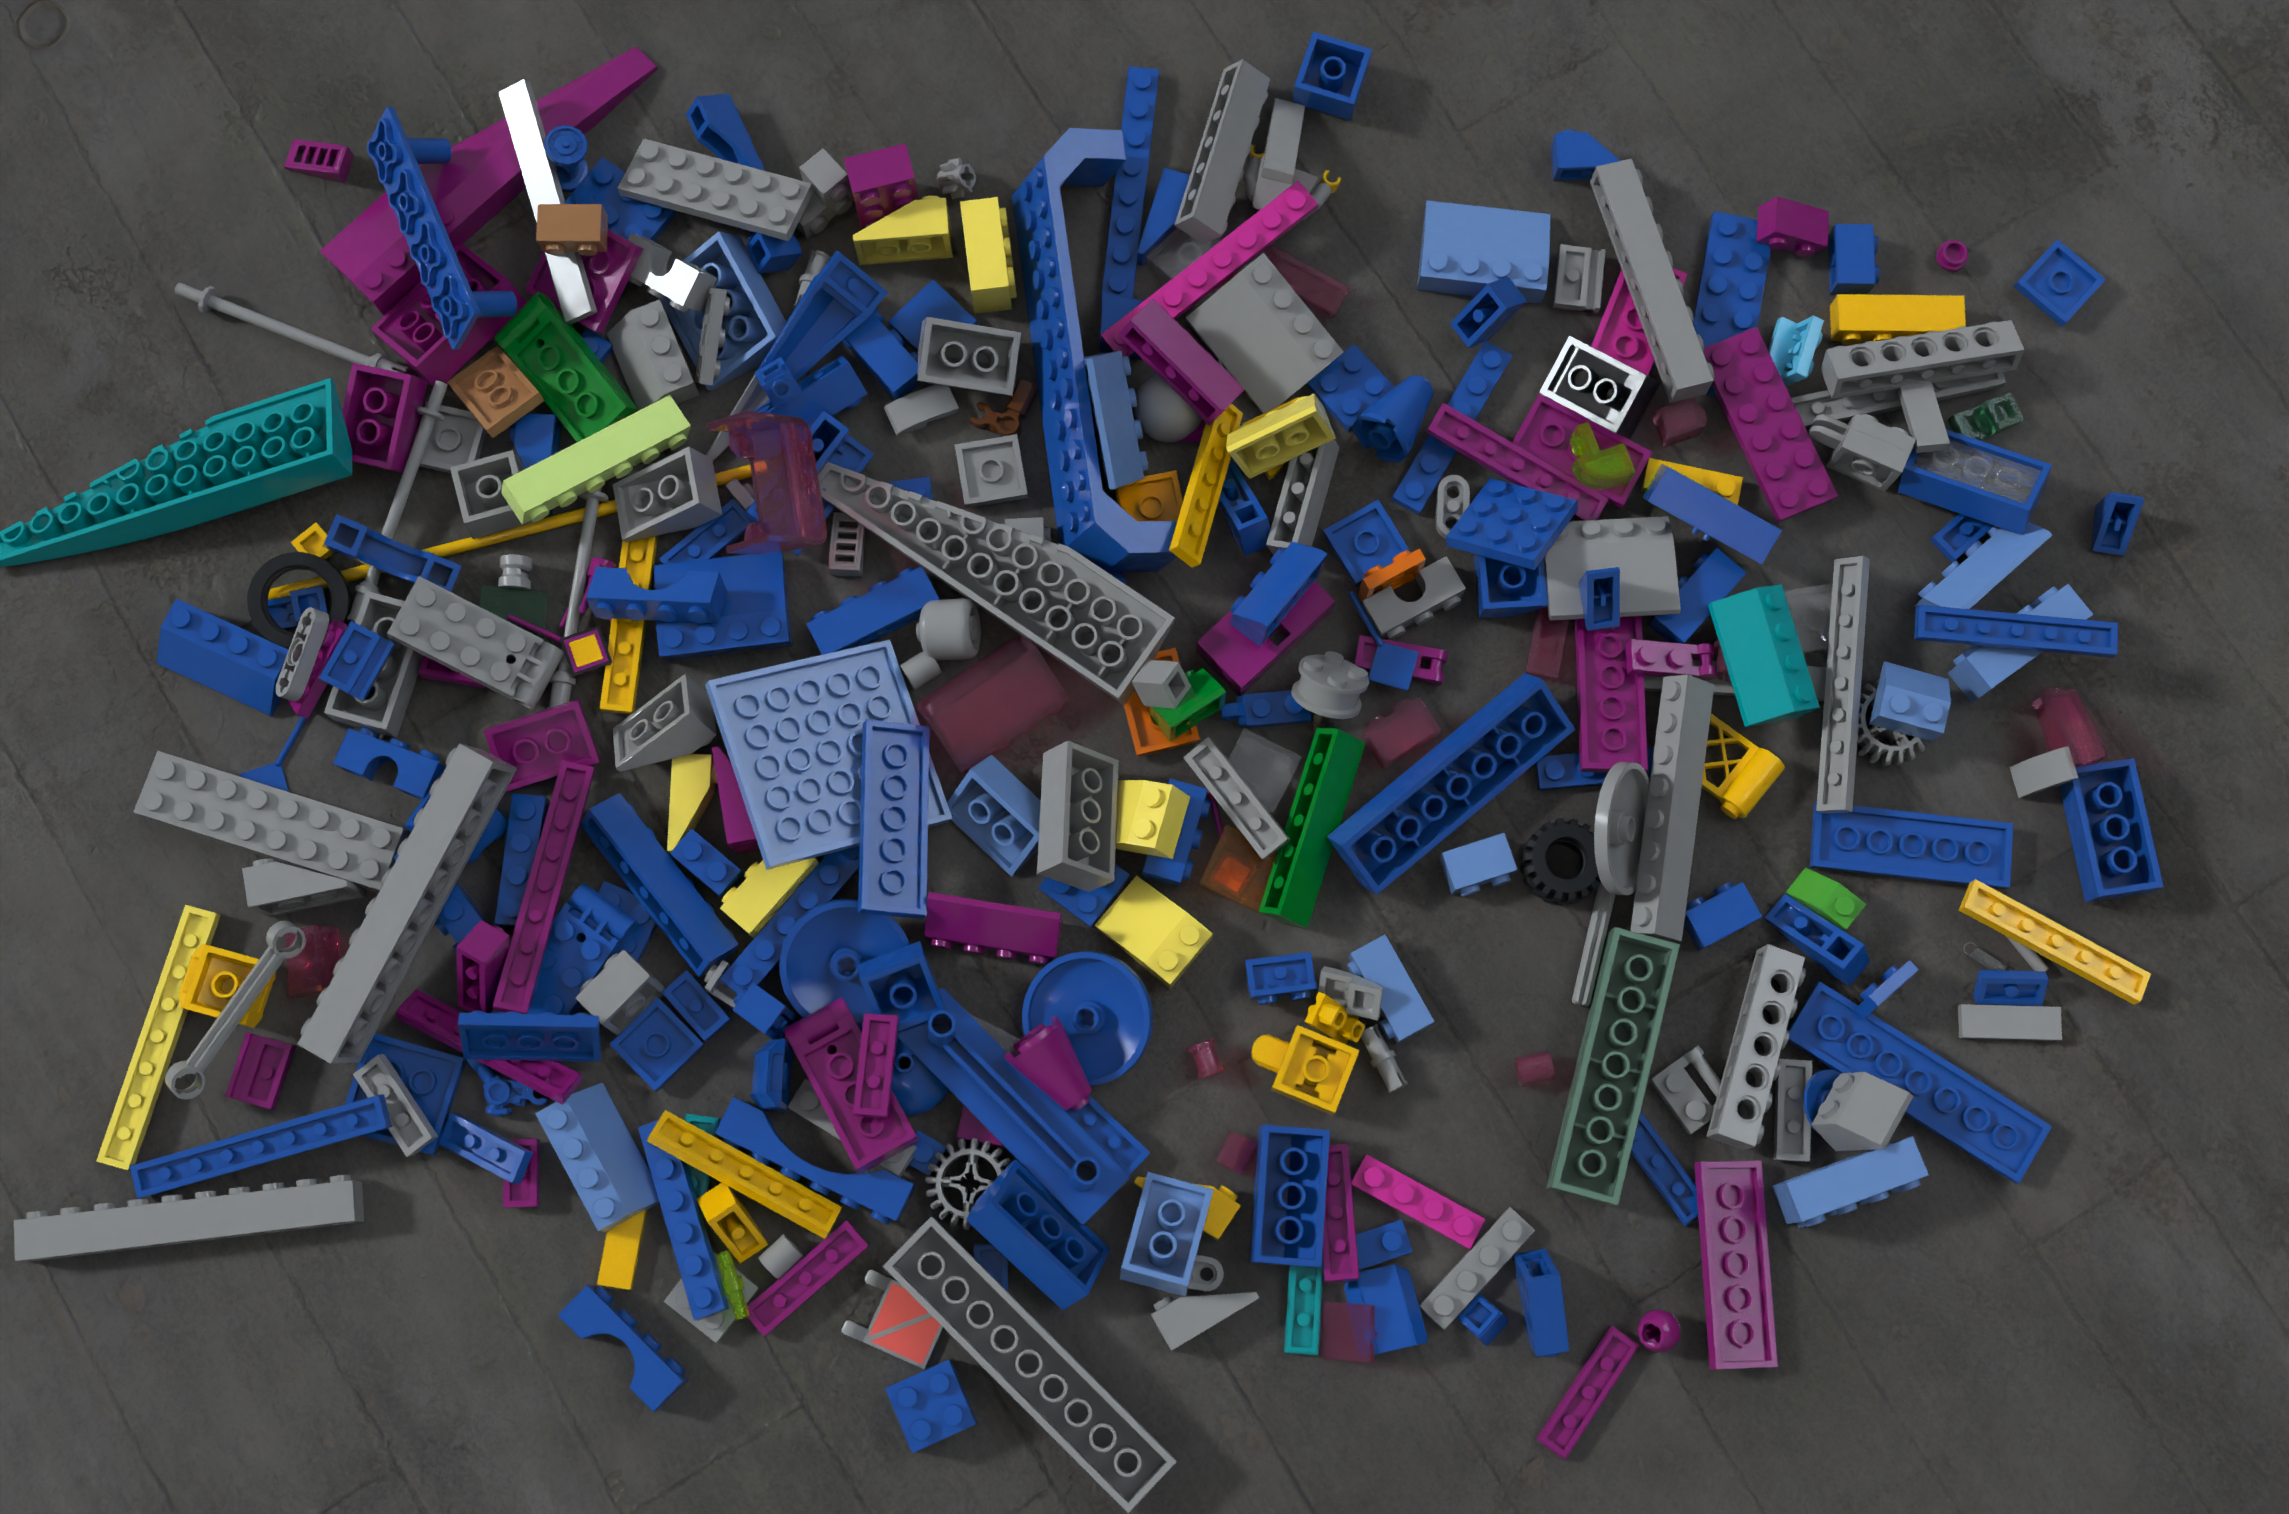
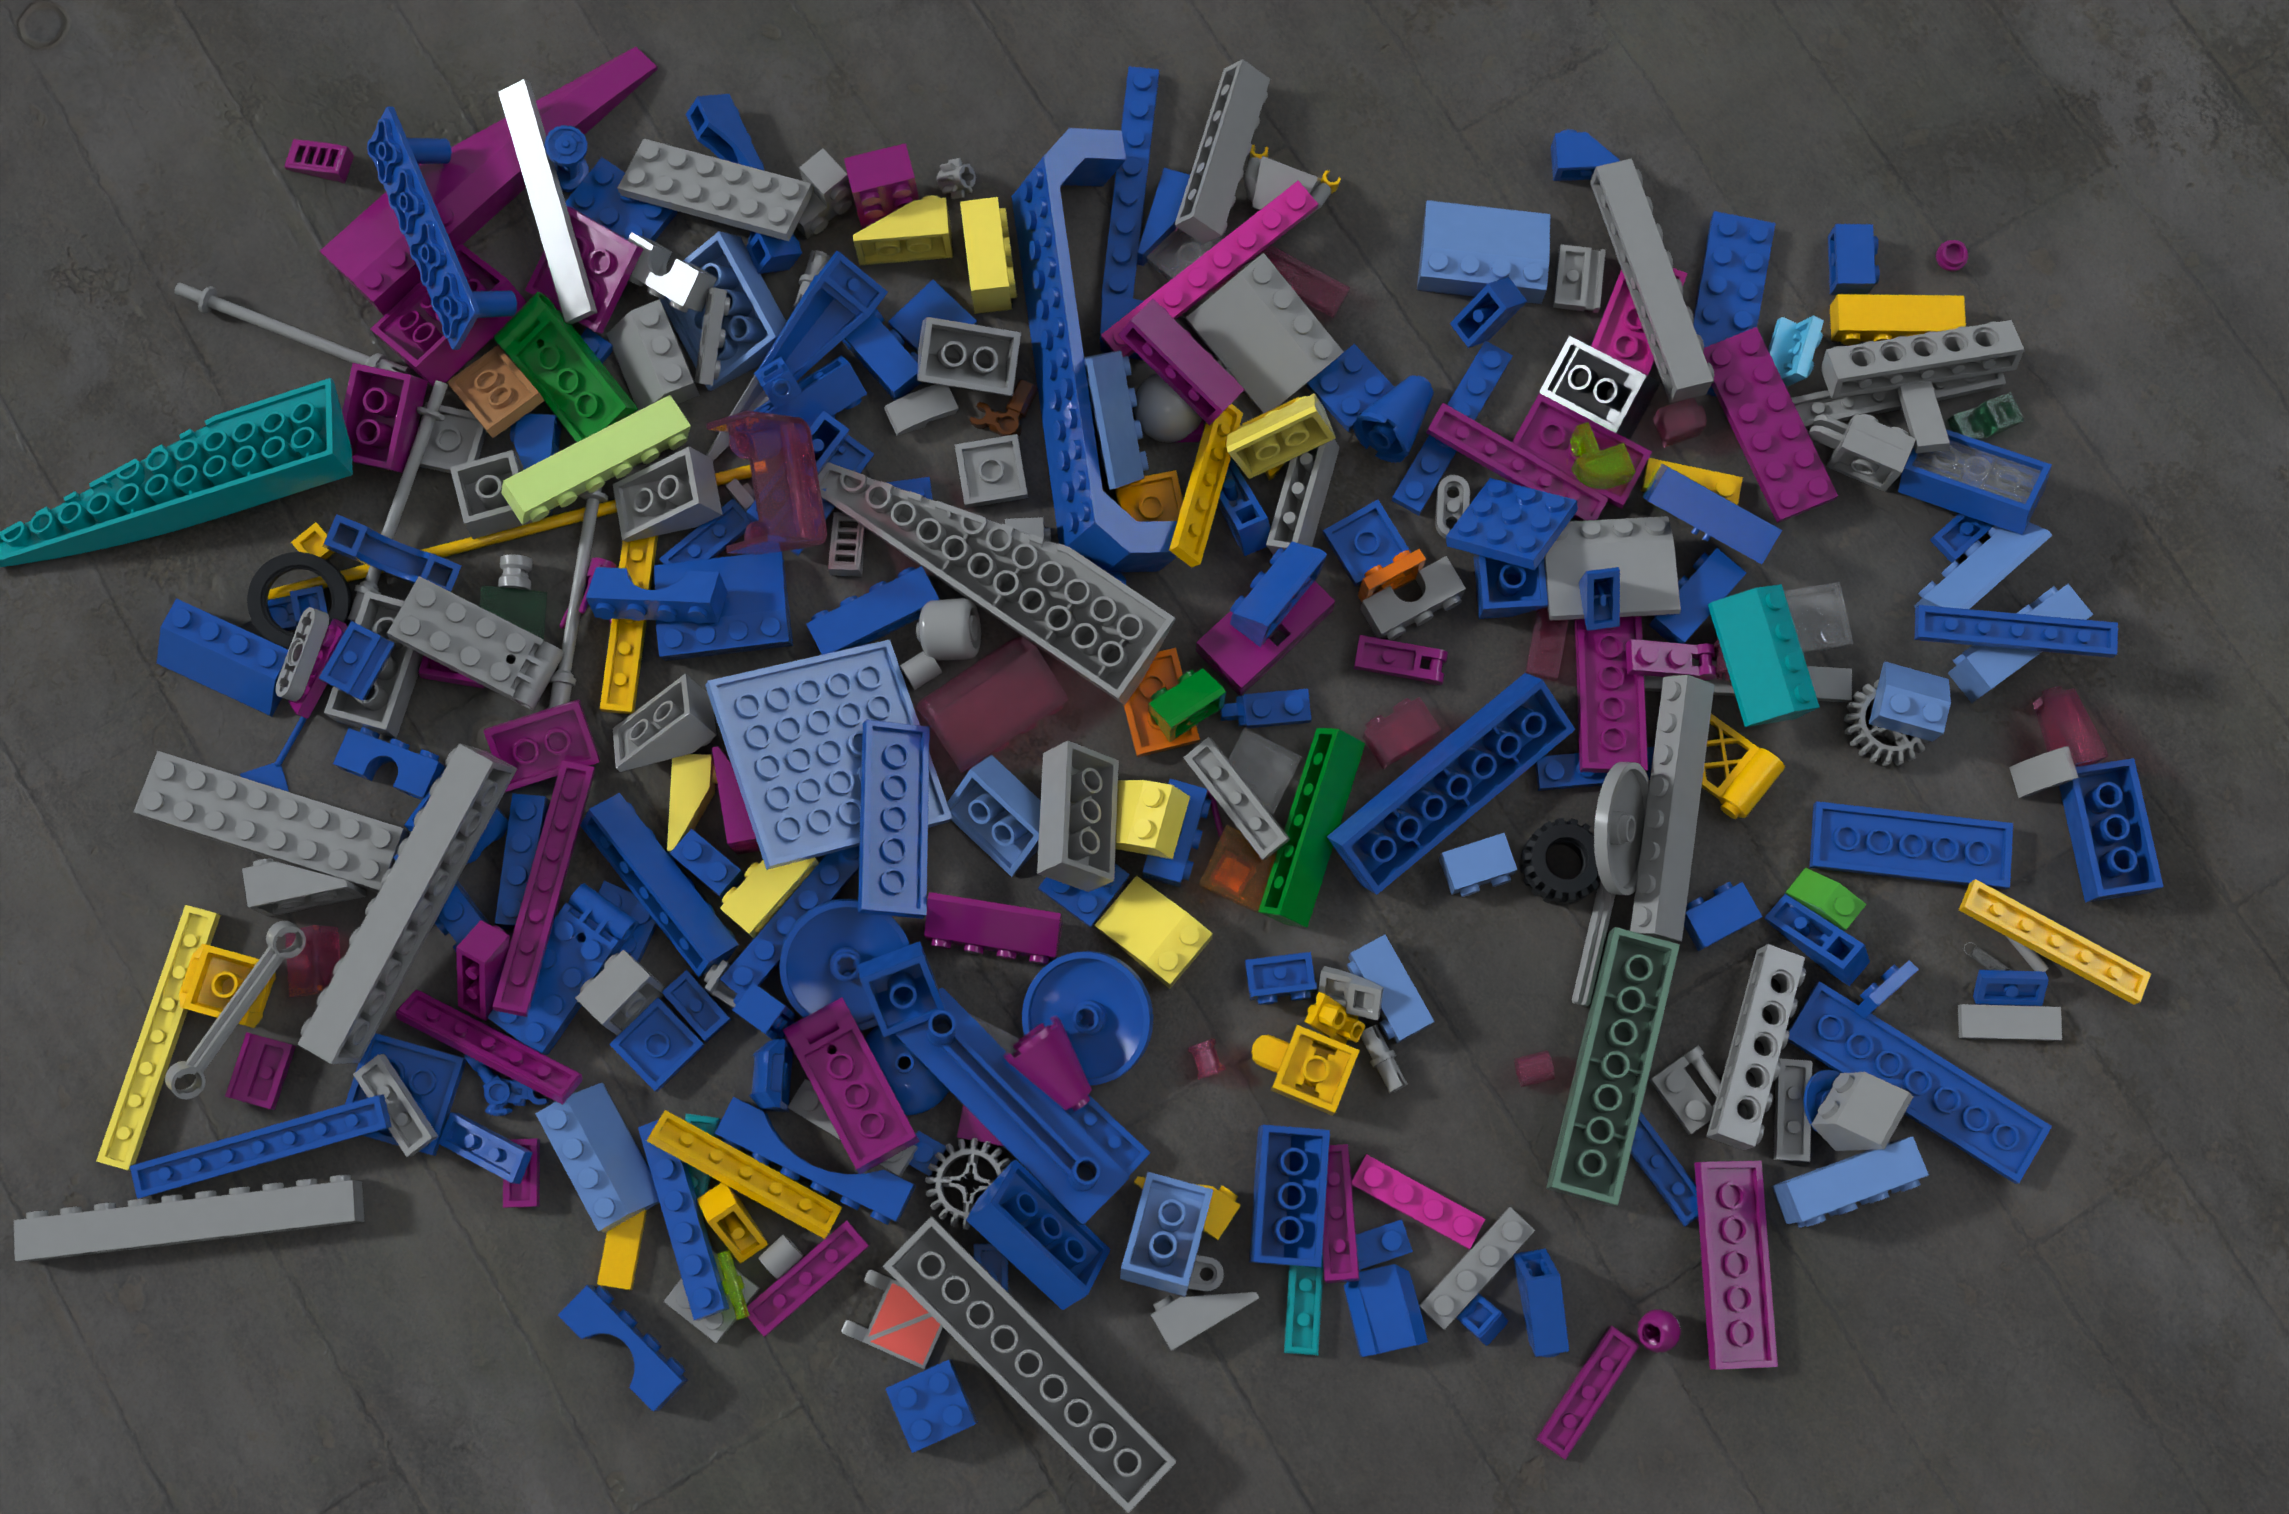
blue plate [458,1011,602,1062] -> none
piece [507,614,613,677] -> none
medium nougat brick [536,204,608,256] -> none
magenta plate [853,1013,899,1119] -> none
light grey brick [1131,660,1191,709] -> none
clear pink gear [1216,1131,1257,1175] -> none
light grey tile [1261,98,1305,184] -> none
light grey wheel [1291,651,1369,734] -> none
blue brick [1292,32,1372,121] -> none
clear pink piece [1320,1301,1377,1363] -> none
blue piece [1349,591,1419,691] -> none
magenta brick [1756,196,1829,257] -> none
light grey plate [1816,556,1870,814] -> none
blue plate [2014,239,2106,327] -> none
blue slope [2091,492,2144,556] -> none

